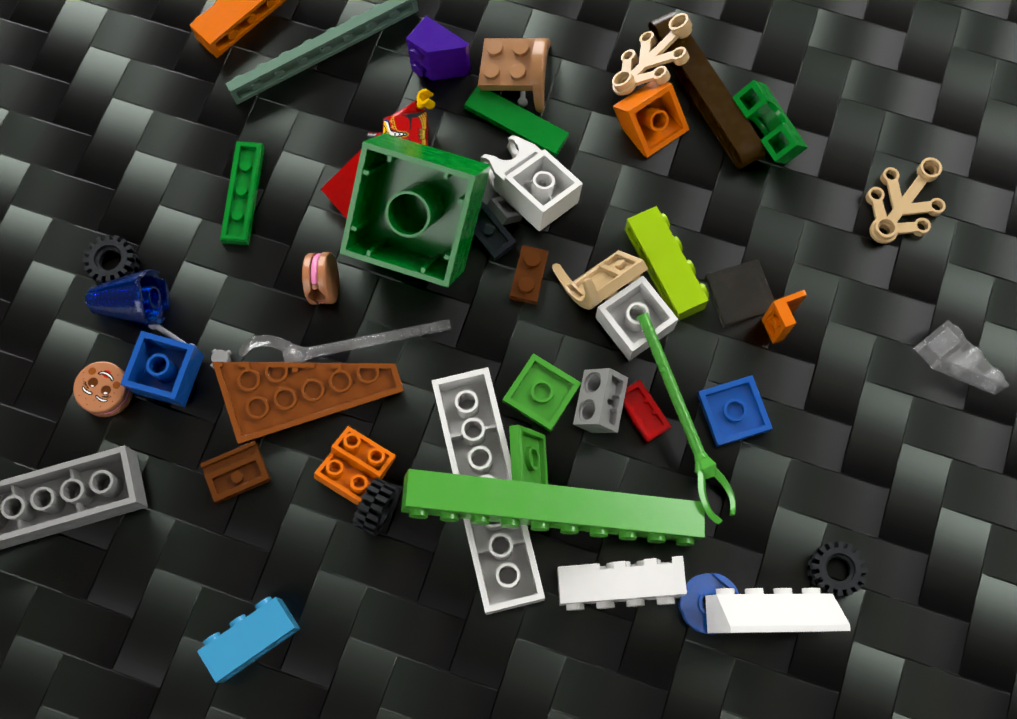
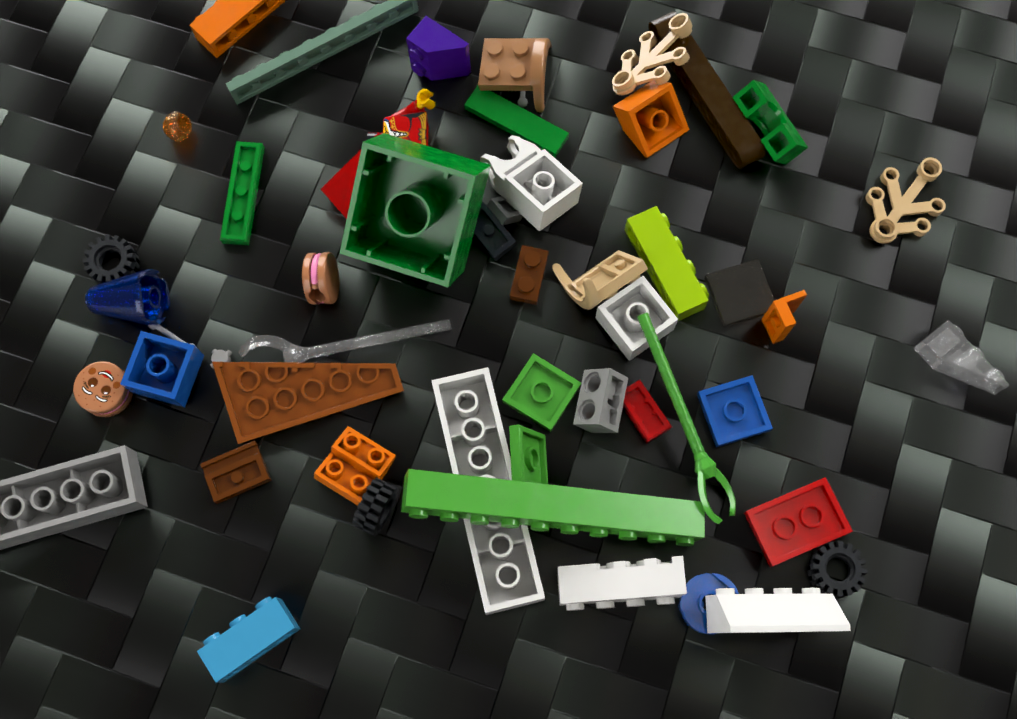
none -> clear orange piece [162,111,192,142]
none -> red plate [744,477,853,567]

